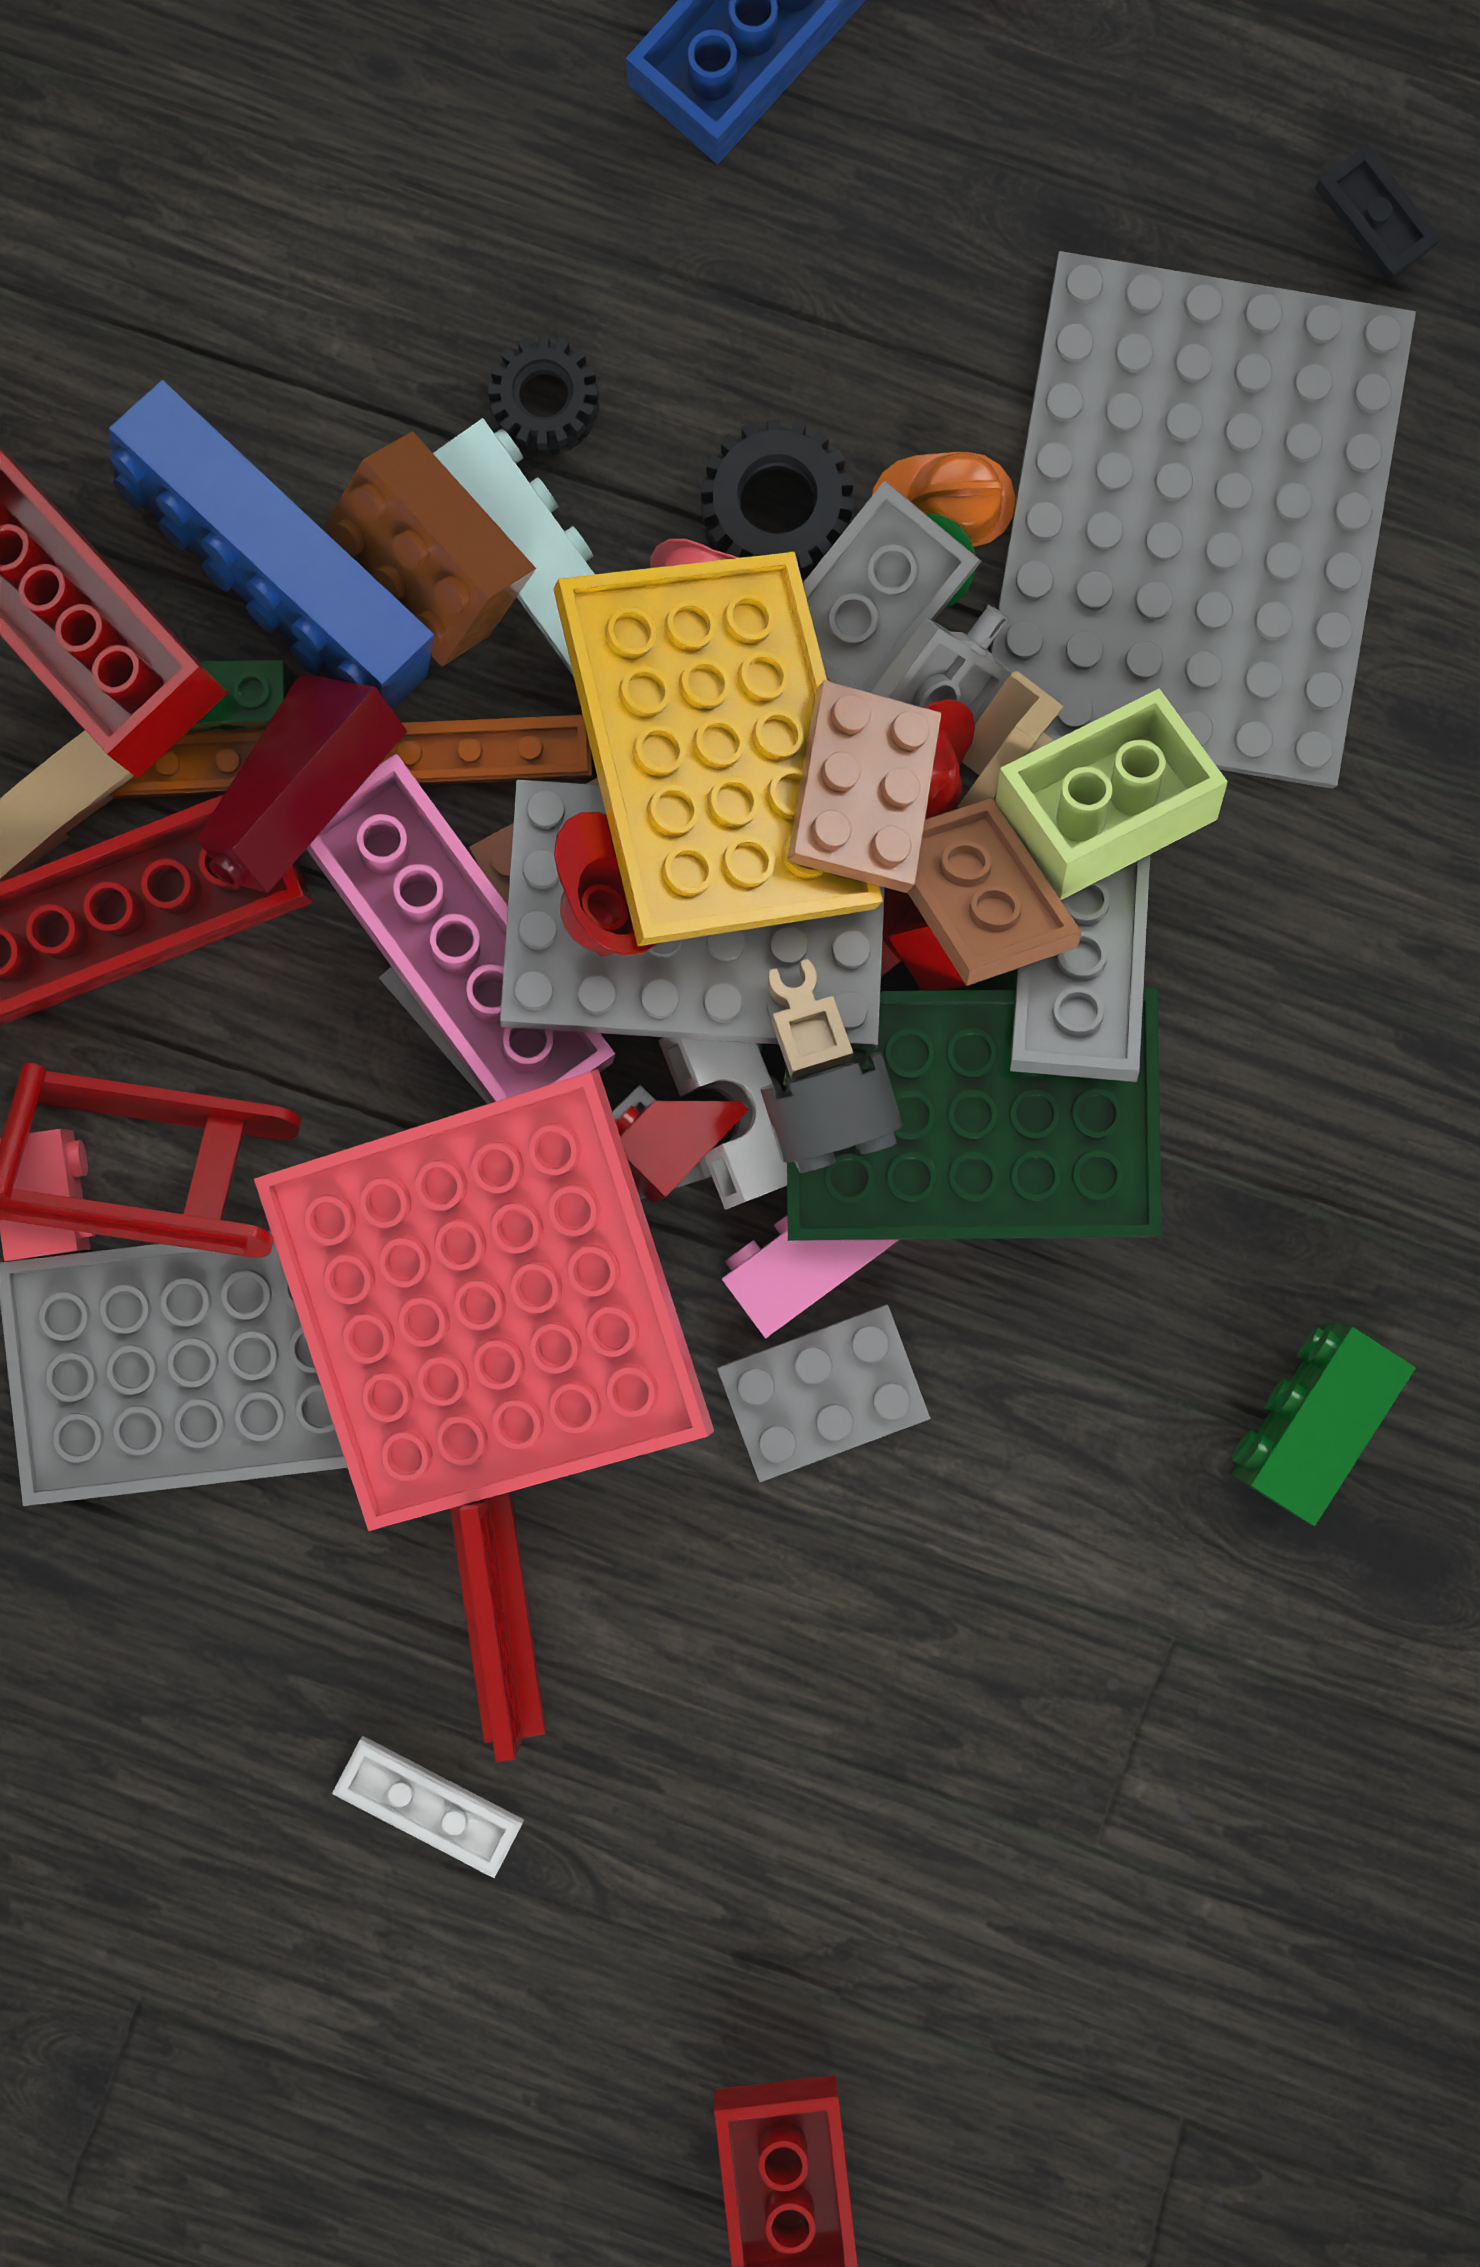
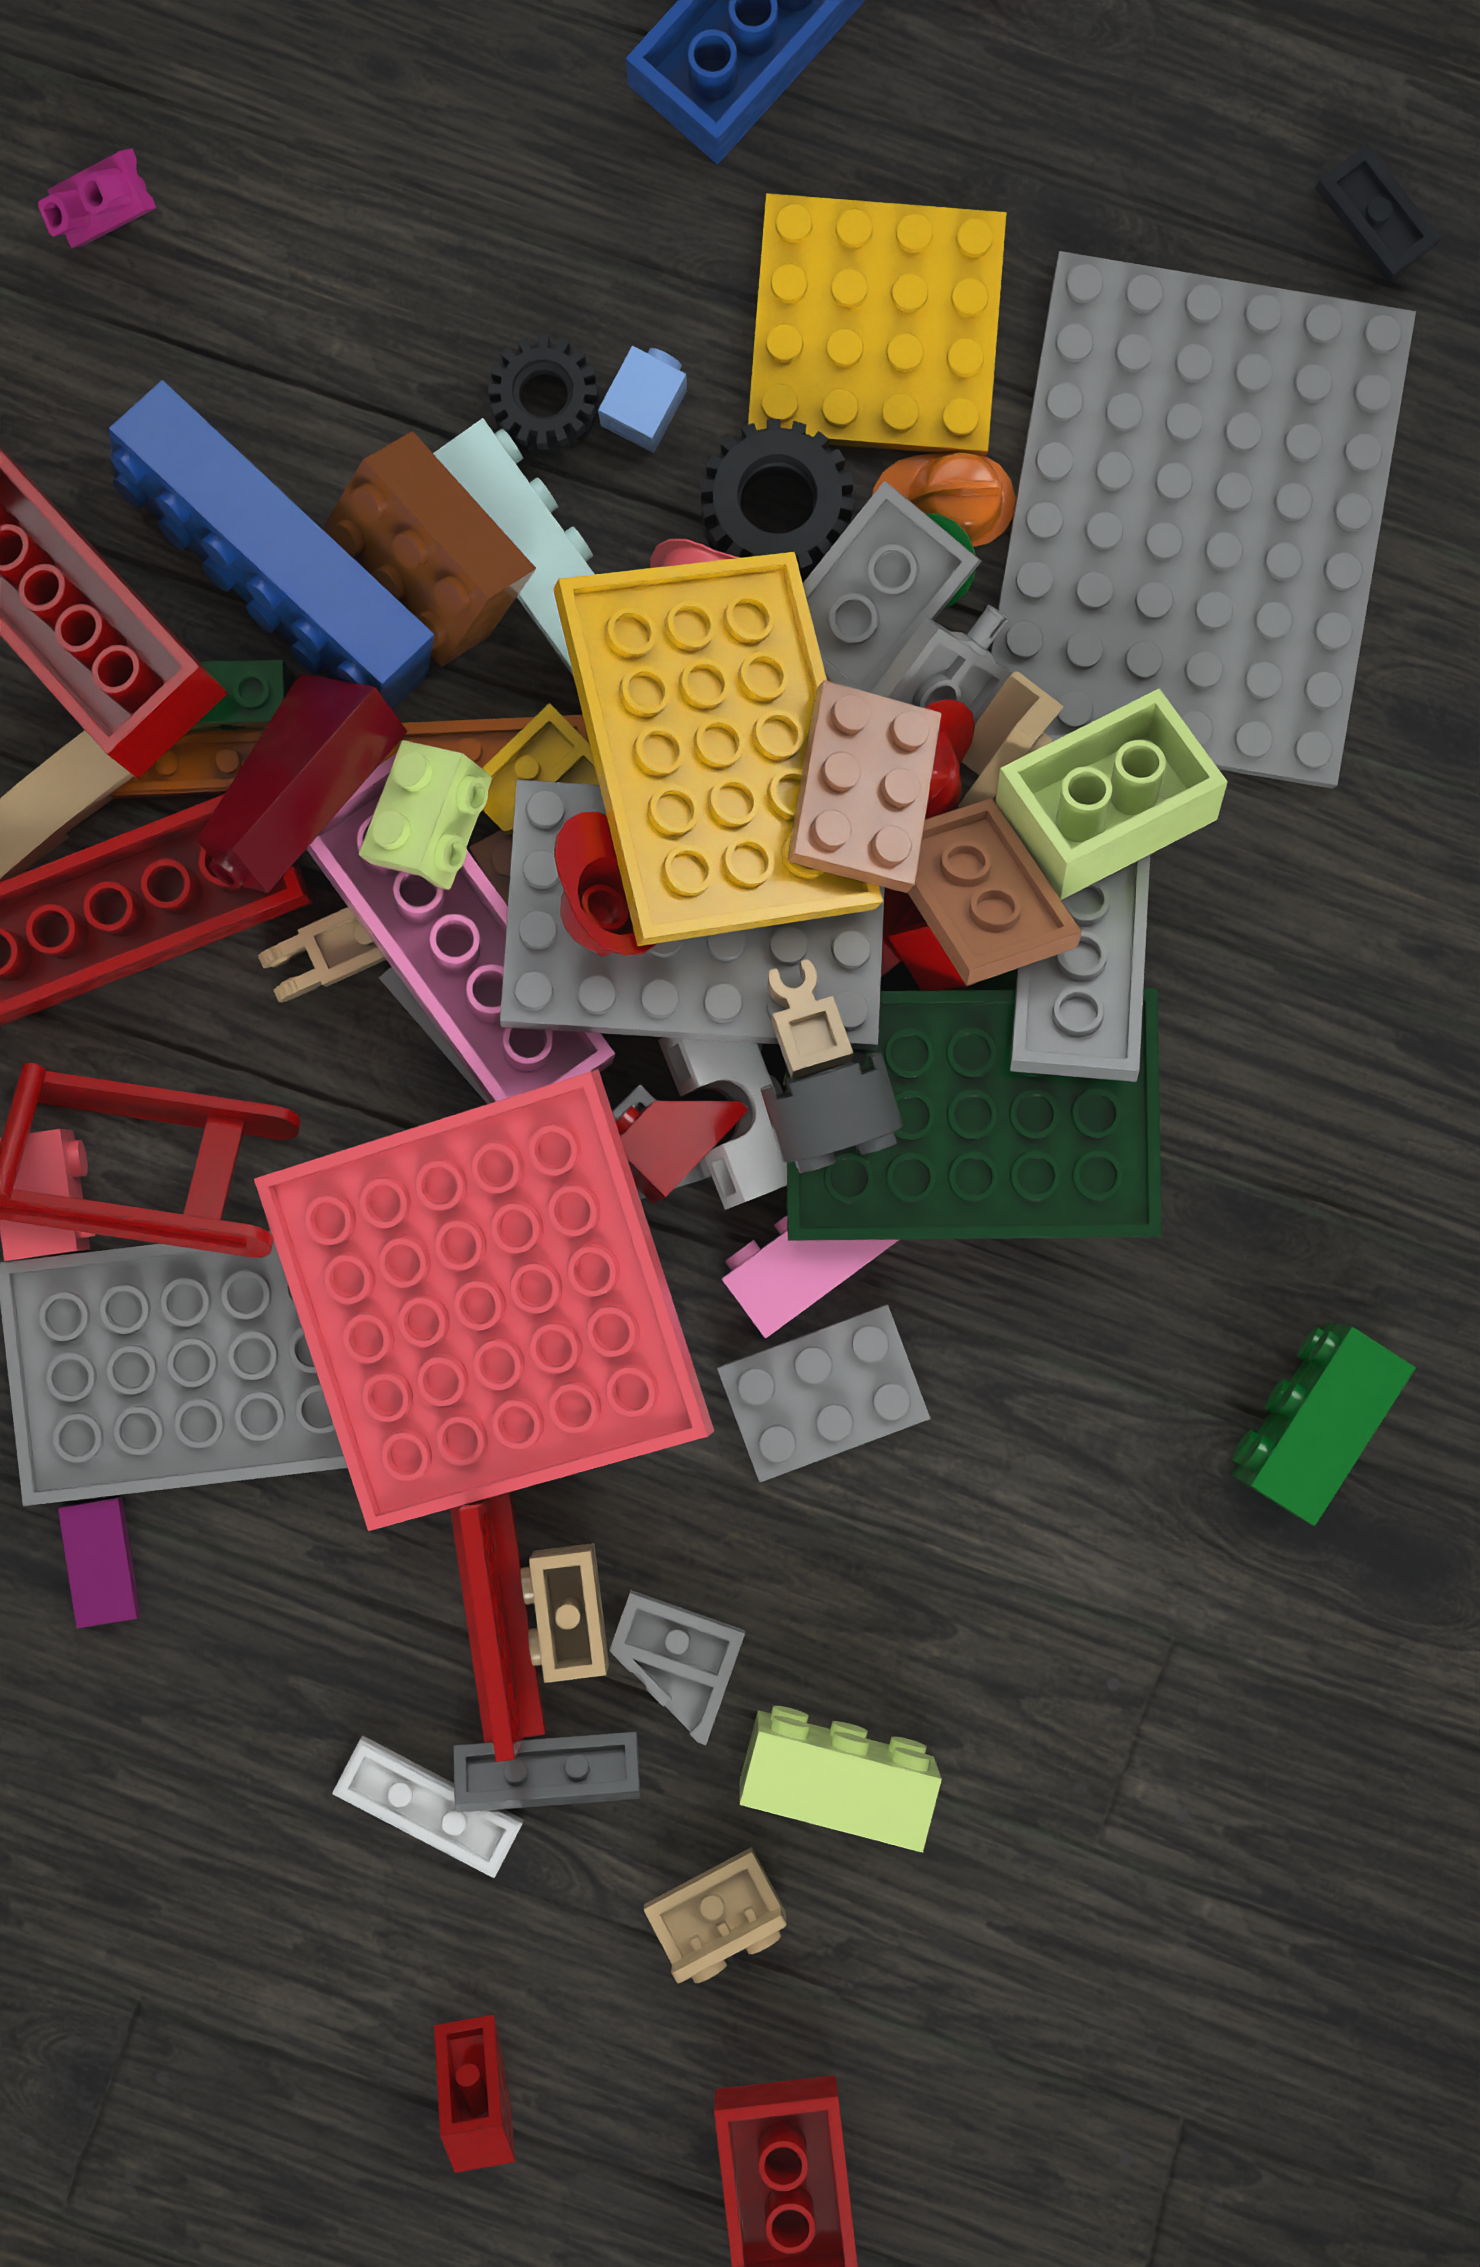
none -> dark pink hips [38,148,156,248]
none -> magenta tile [58,1496,141,1629]
none -> tan hinge [258,907,386,1003]
none -> yellowish green bracket [358,740,492,890]
none -> red slope [434,2015,515,2173]
none -> dark grey plate [453,1732,641,1813]
none -> yellow wing [482,703,599,835]
none -> tan brick [521,1543,609,1683]
none -> light blue brick [598,346,687,453]
none -> light grey wing [609,1590,745,1745]
none -> tan bracket [643,1847,787,1983]
none -> yellowish green brick [740,1706,942,1853]
none -> yellow plate [748,193,1007,456]

